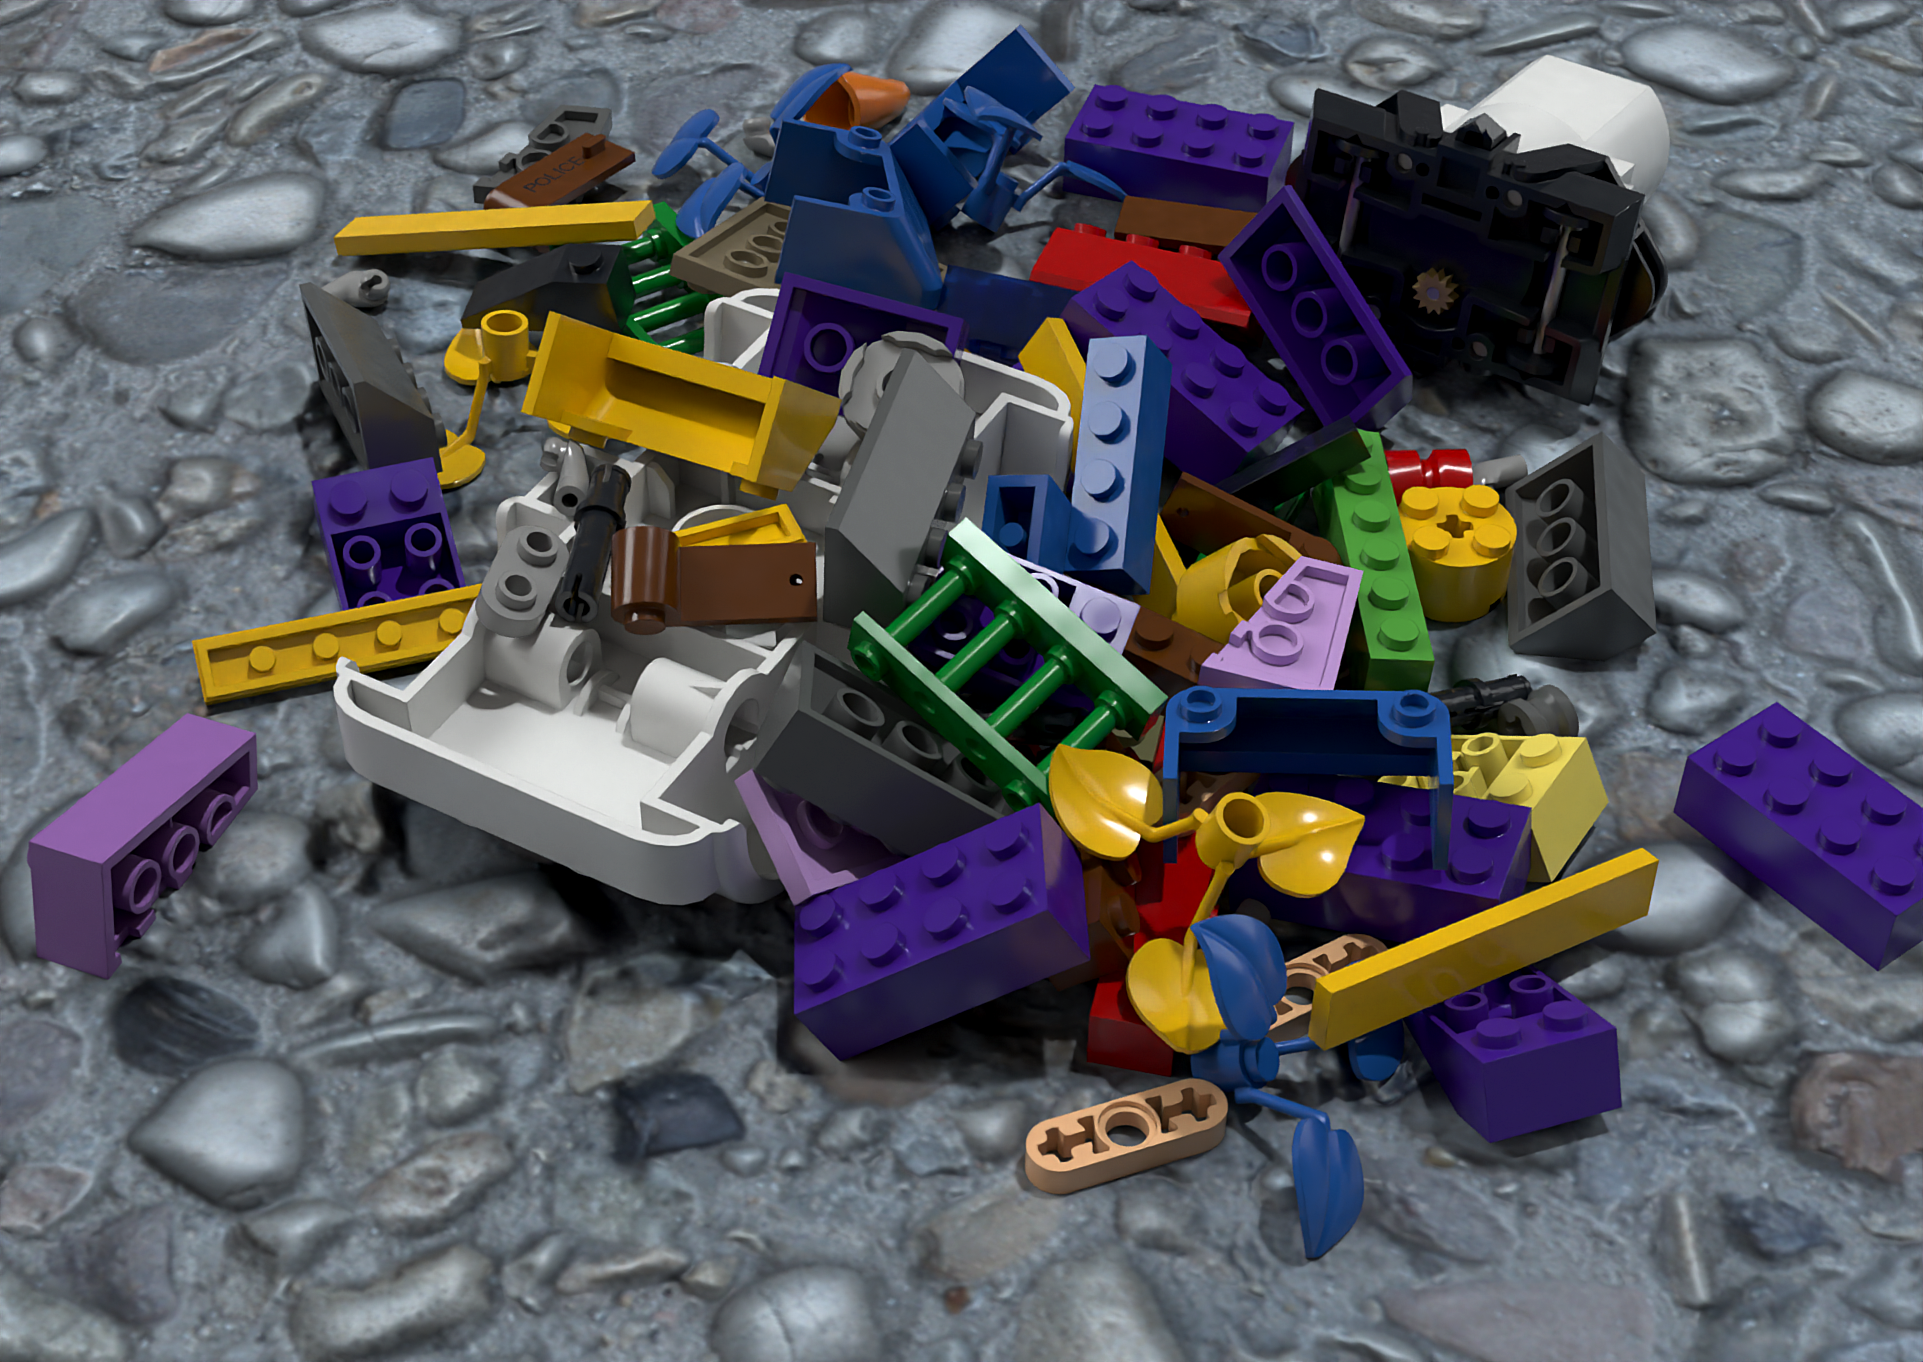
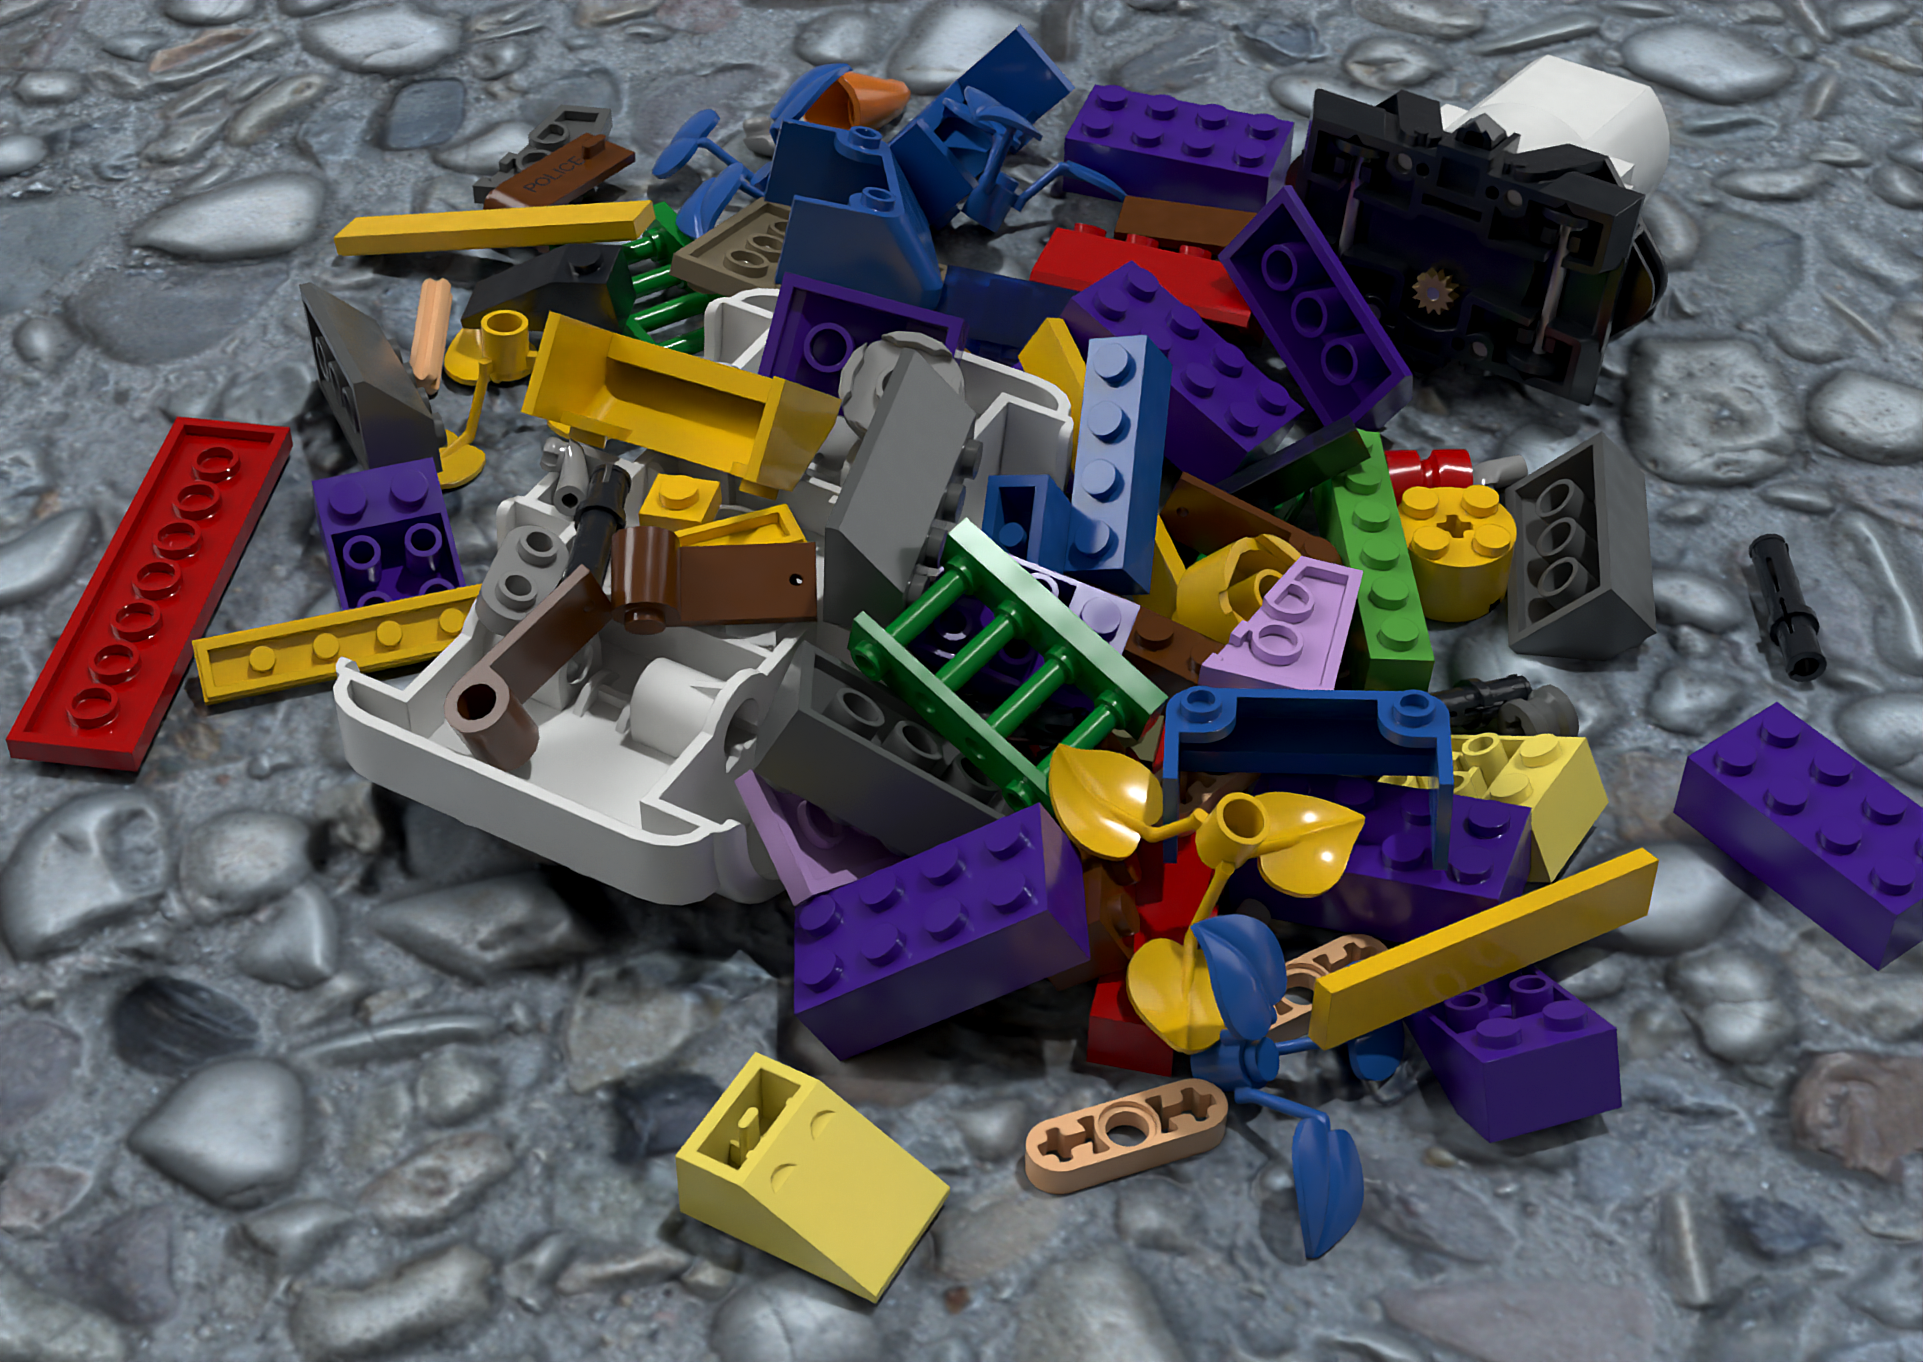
medium lavender wedge [27,713,258,980] -> none
light grey arm [321,269,391,308] -> none
none -> red plate [6,416,293,772]
none -> light nougat axle [409,278,453,395]
none -> reddish brown door [443,564,613,772]
none -> yellow plate [638,473,722,532]
none -> light yellow slope [675,1052,950,1303]
none -> black pin [1748,534,1827,682]

